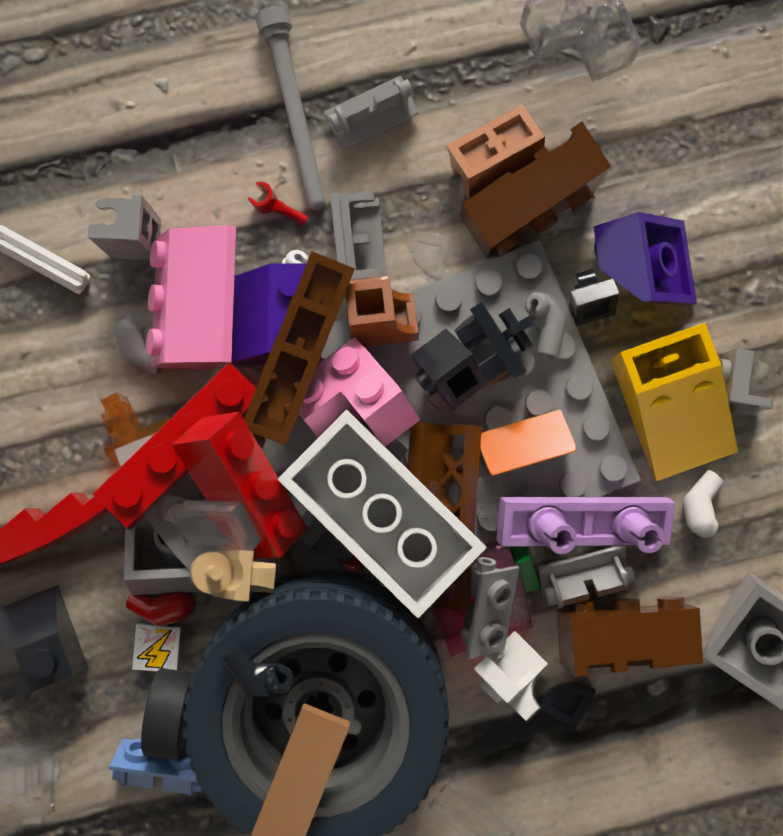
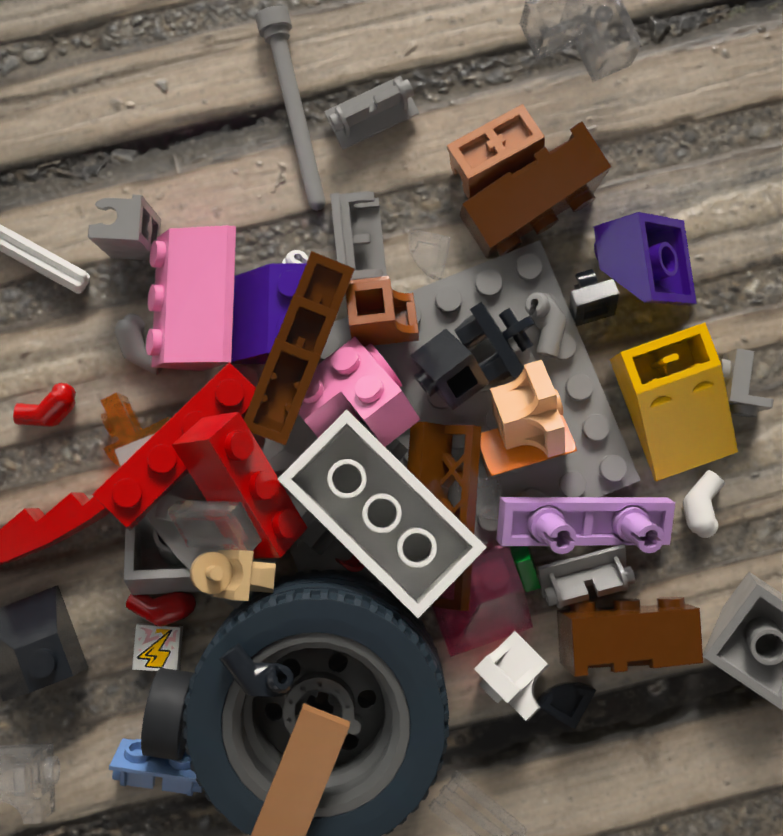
red hand [248,181,309,226] -> none
light grey hinge [460,557,519,659] -> none
none -> red arm [13,383,76,427]
none -> bright pink wheel [365,343,403,388]
none -> light nougat brick [490,360,565,458]

